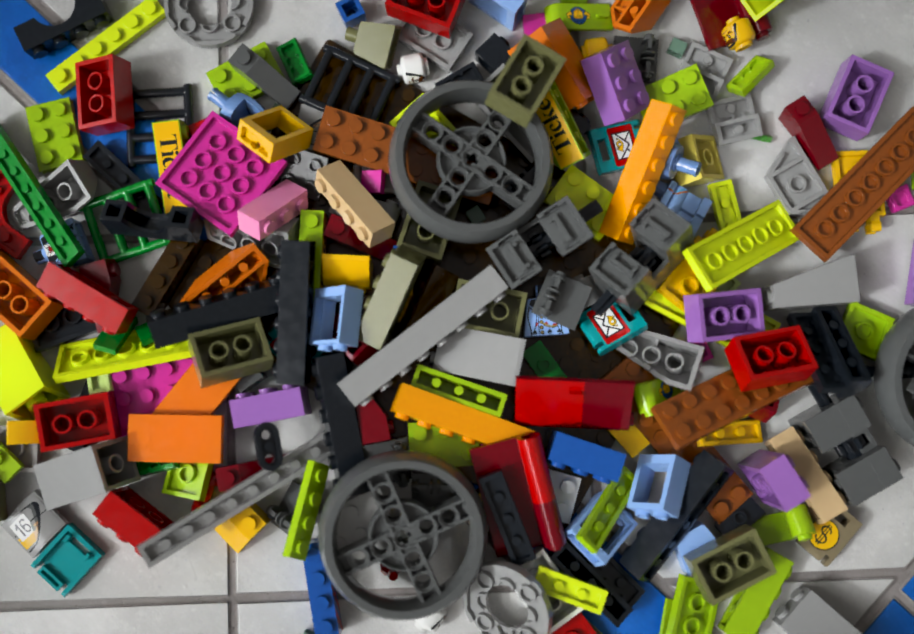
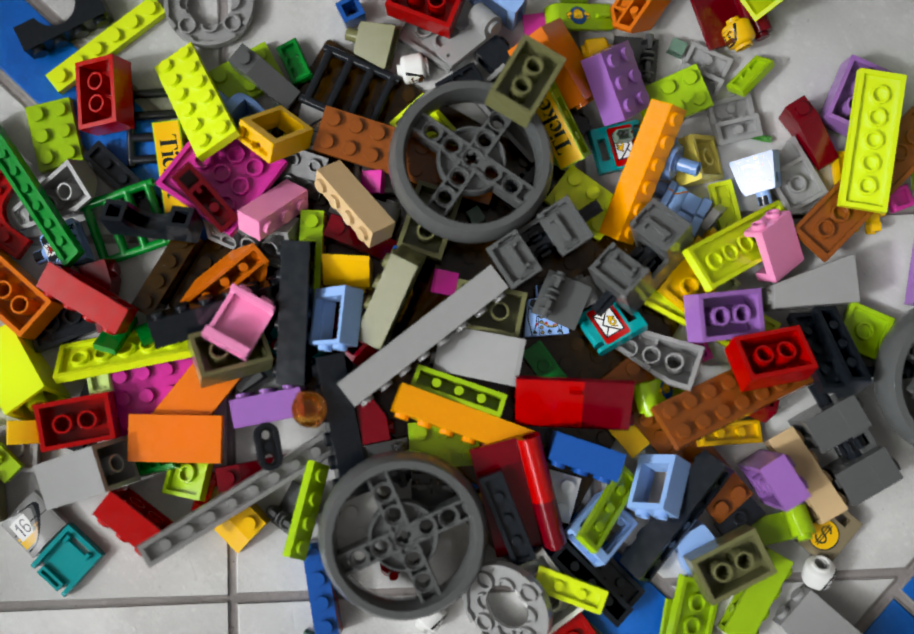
none -> neon yellow plate [154,42,241,162]
none -> dark red slope [170,161,238,233]
none -> bright pink panel [201,284,276,361]
none -> clear orange hat [291,391,327,428]
none -> dark pink tile [430,268,459,296]
none -> light grey door [435,3,502,69]
none -> sand green piece [613,127,634,144]
none -> light grey tile [700,203,726,231]
none -> torso [729,149,781,206]
none -> bright pink panel [744,209,804,283]
none -> white head [801,555,836,591]
none -> neon yellow plate [837,68,907,214]

